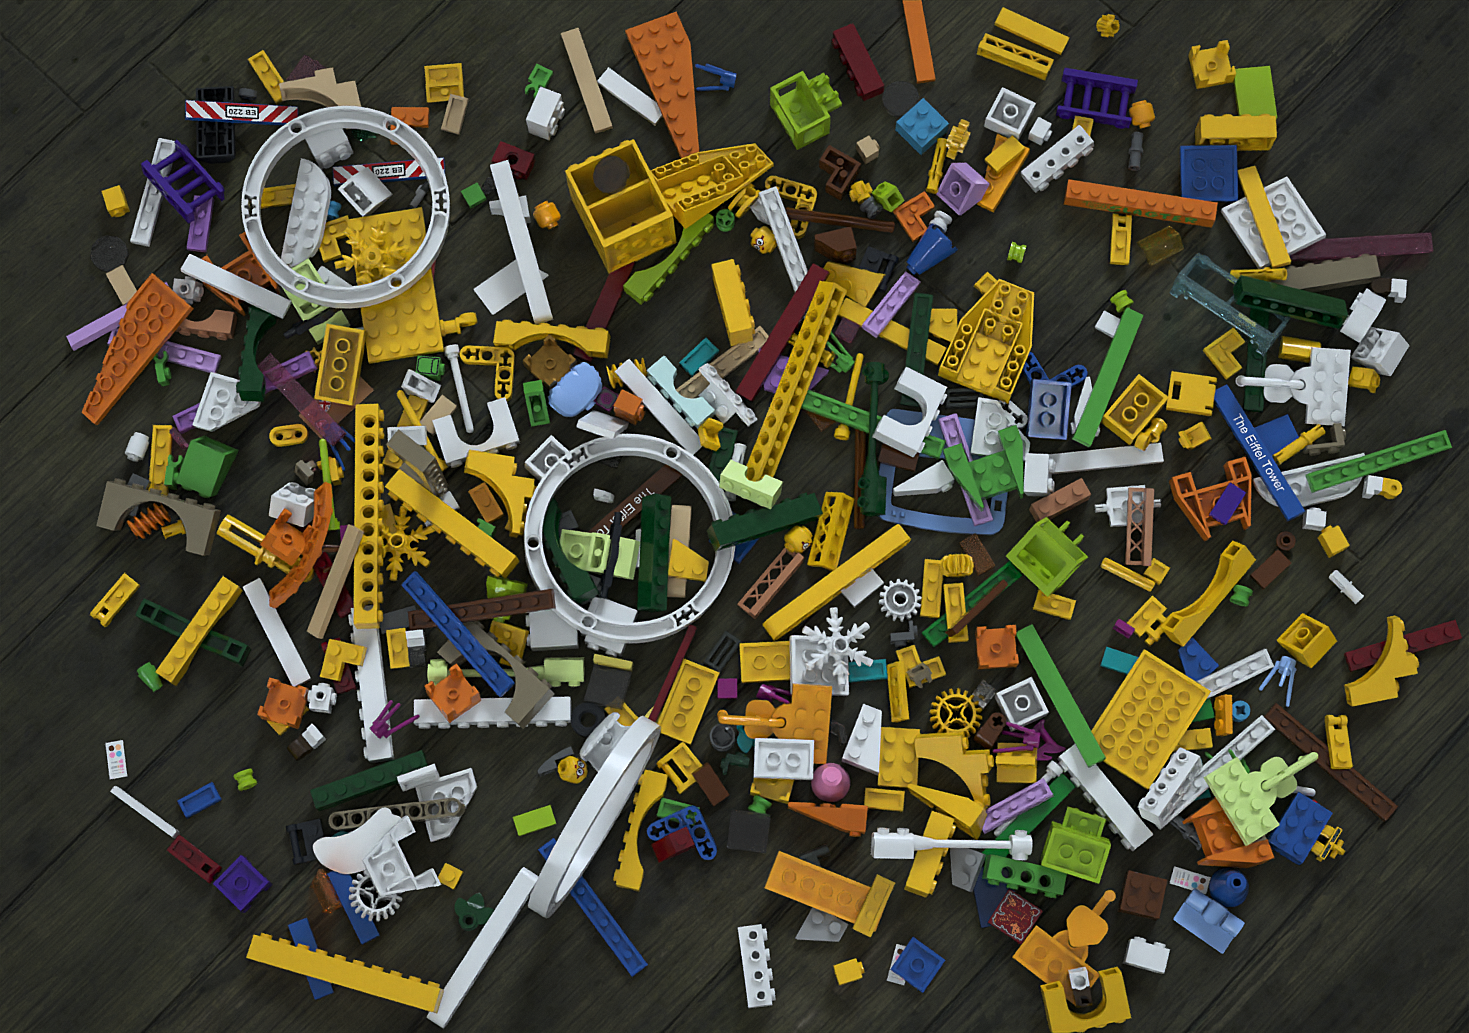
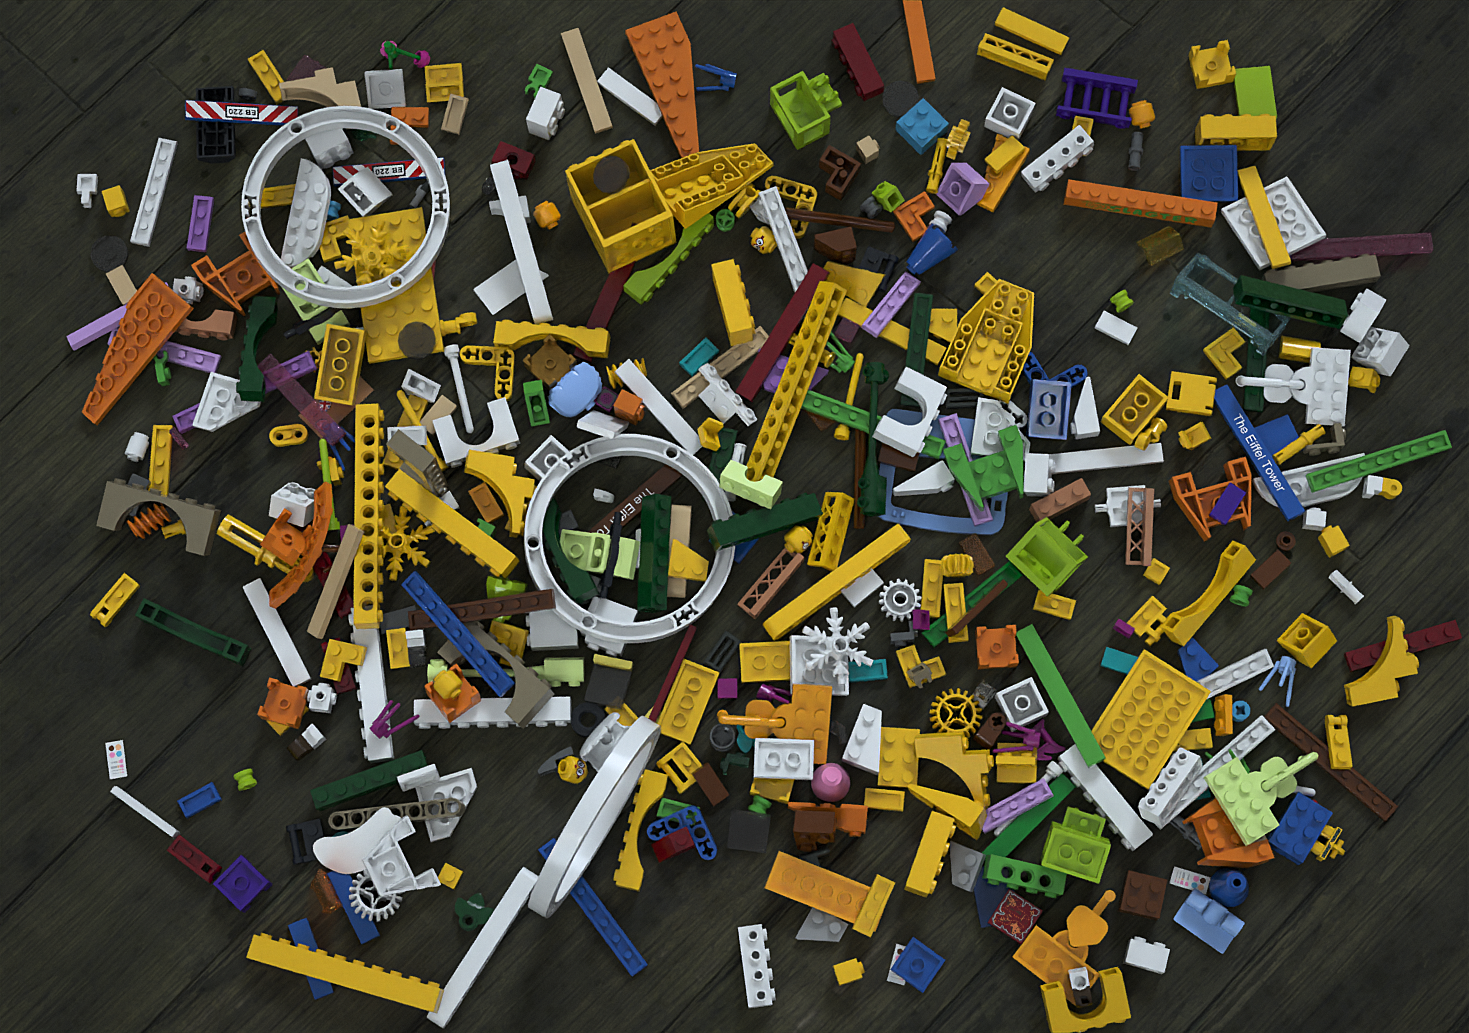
bright green cone [137,662,163,692] -> none
dark purple fence [141,140,225,224] -> none
yellow arch [156,576,243,686] -> none
bright green plate [164,455,184,490] -> none
bright green slope [176,435,238,498] -> none
white tile [181,254,292,319] -> none
dark tan tile [294,460,317,486] -> none
bright green brick [416,356,445,381] -> none
bright green tile [461,183,487,209] -> none
lime tile [513,805,556,836] -> none
light aqua arch [647,356,715,429] -> none
yellow gear [849,181,873,204] -> none
white bar [871,828,1032,860] -> none
yellow tile [886,661,909,722] -> none
lime wheel [1007,242,1026,263] -> none
white plate [1028,117,1052,145] -> none
bright green tile [1072,307,1143,447] -> none
yellow gear [1096,14,1120,38] -> none
yellow axle [1101,558,1155,592] -> none
yellow plate [1110,213,1132,265] -> none
yellow pin [1230,267,1287,282] -> none
leg [1368,278,1407,303] -> none
none -> white plate [77,174,98,208]
none -> white tile [365,69,406,109]
none -> plant [380,41,430,70]
none -> clear smoke tile [398,321,436,360]
none -> yellow head [433,670,463,699]
none -> reddish brown brick [793,810,837,852]
none -> magenta tile [913,609,930,630]

